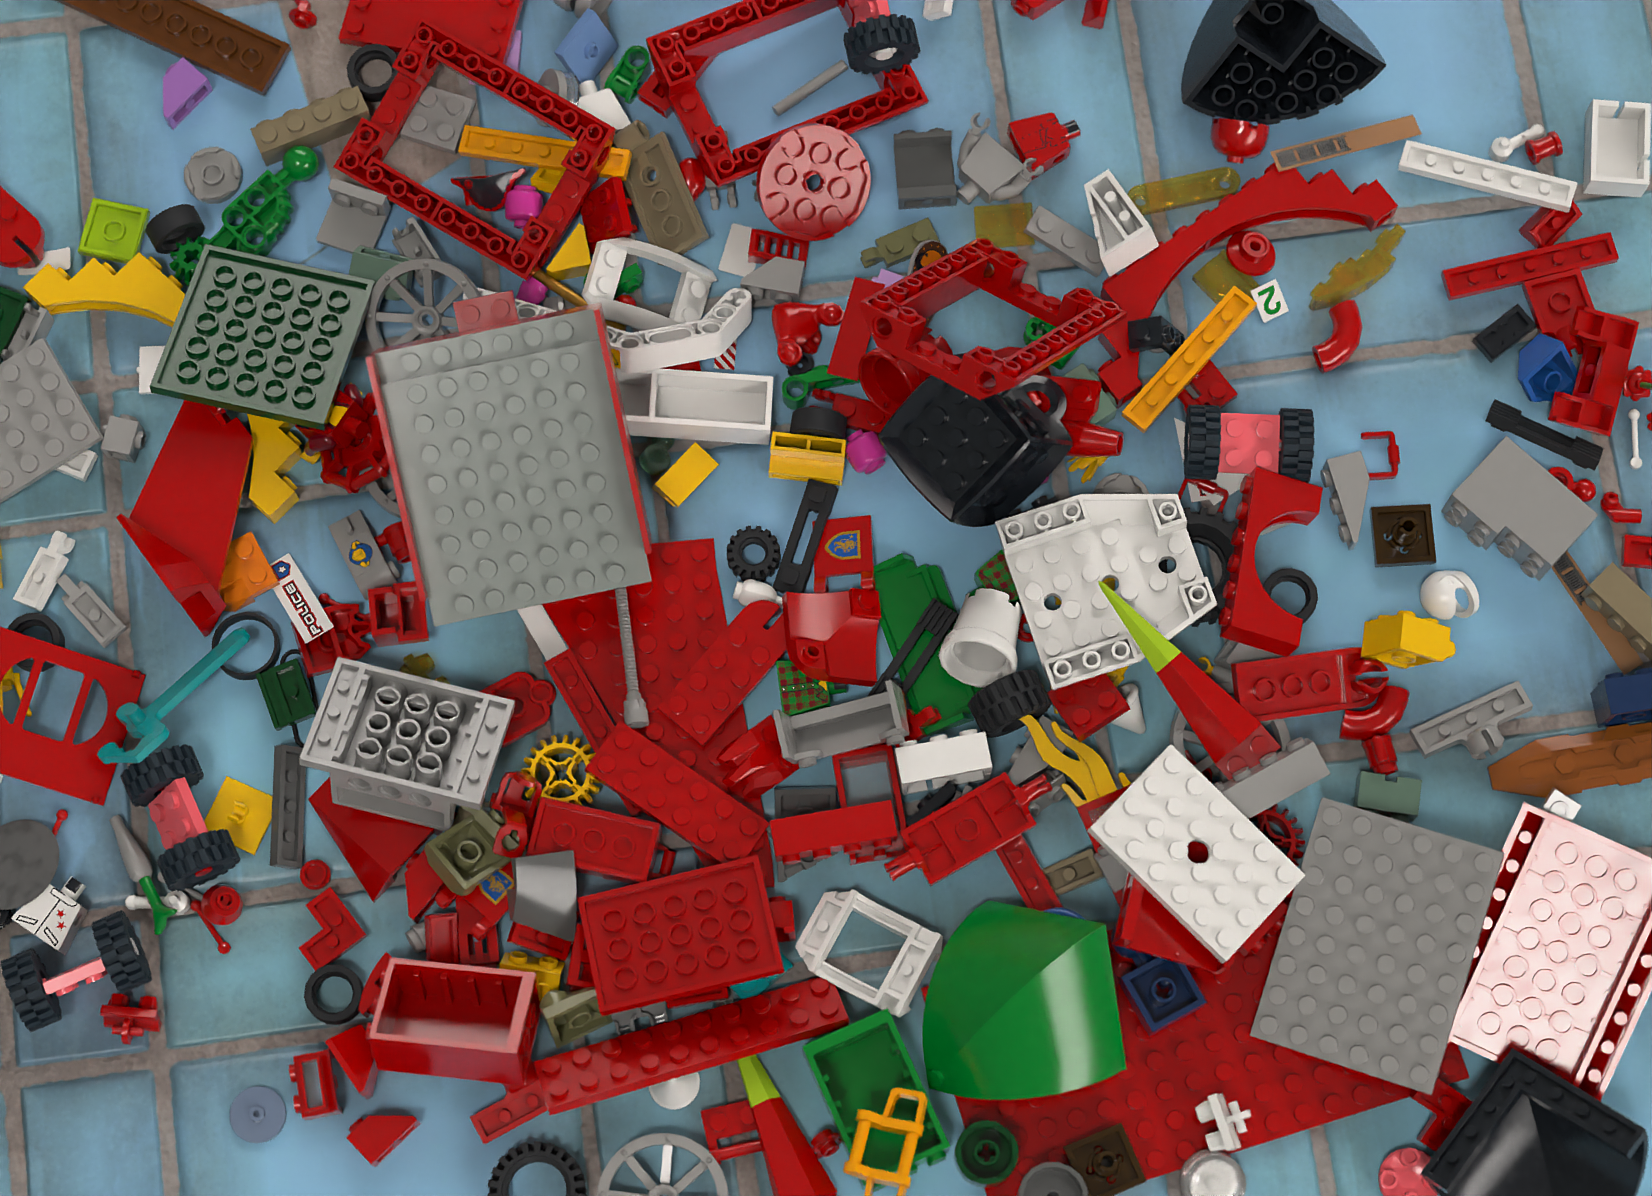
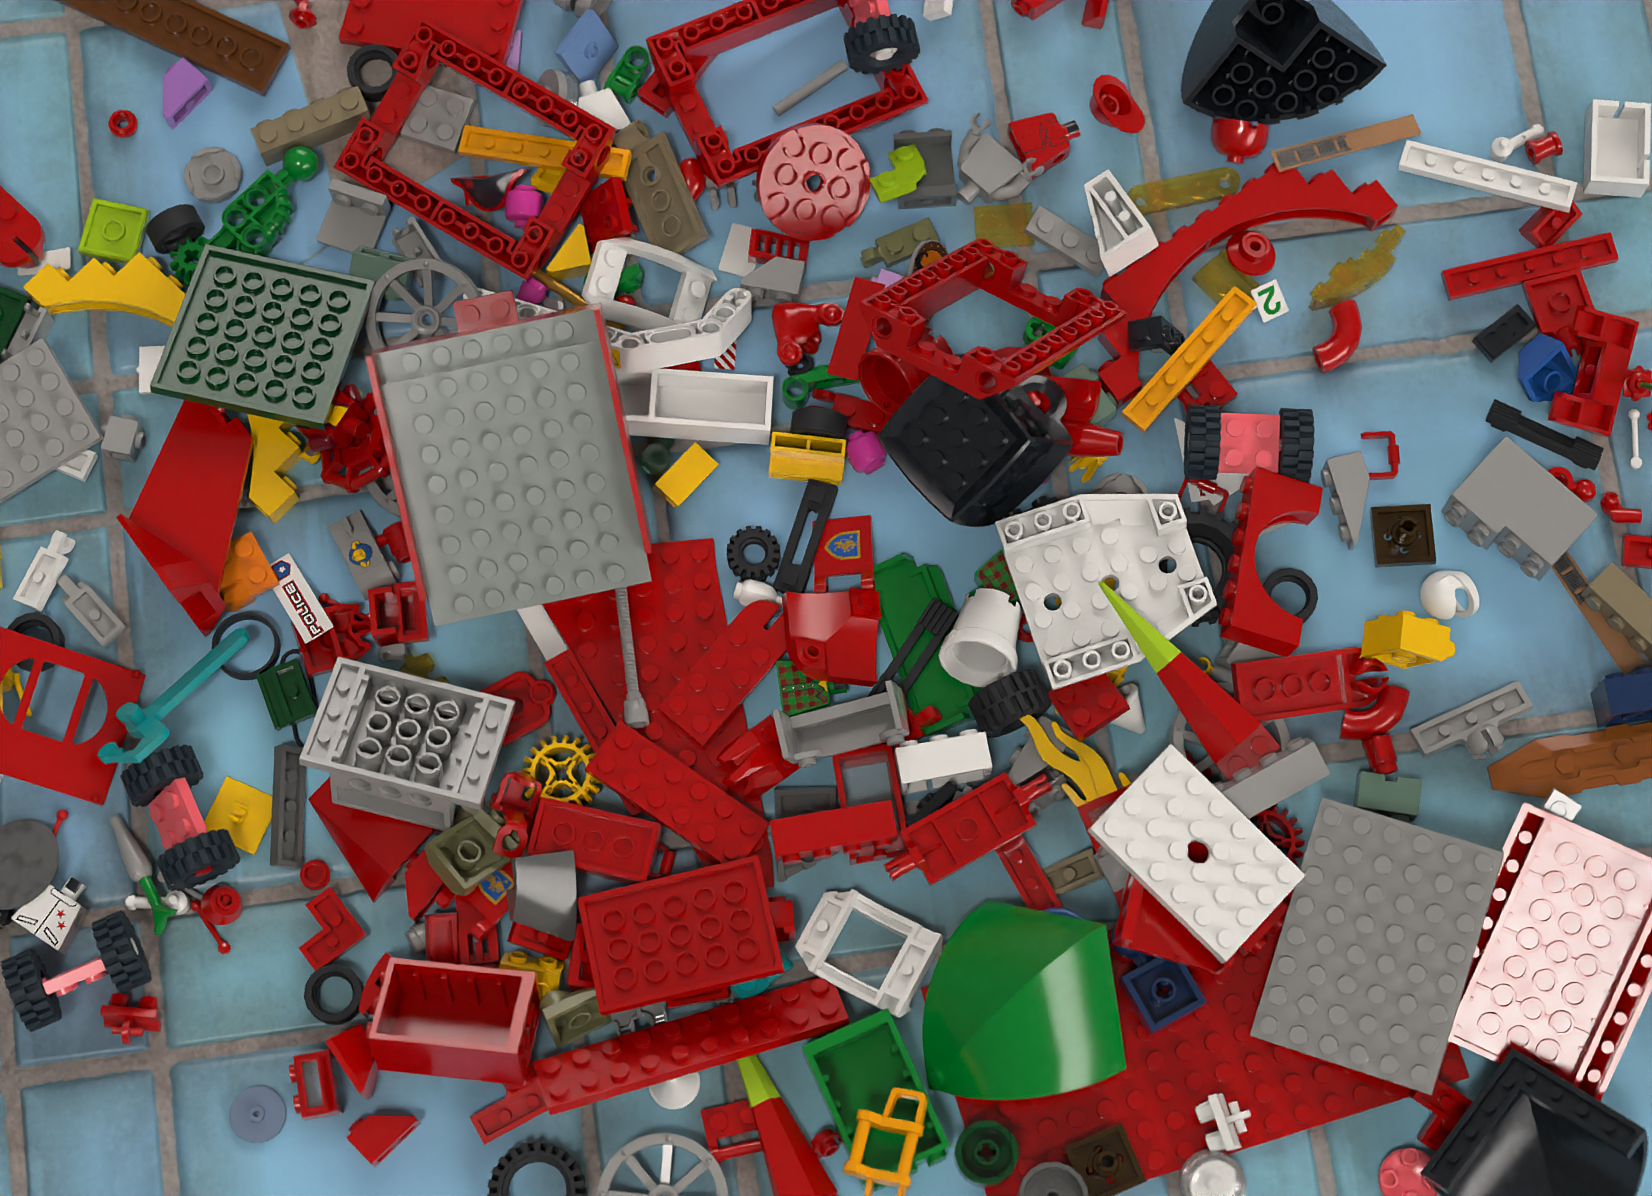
none -> red plate [108,110,138,138]
none -> light grey tile [378,643,409,662]
none -> lime plate [869,143,927,203]
none -> red piece [1089,75,1145,134]

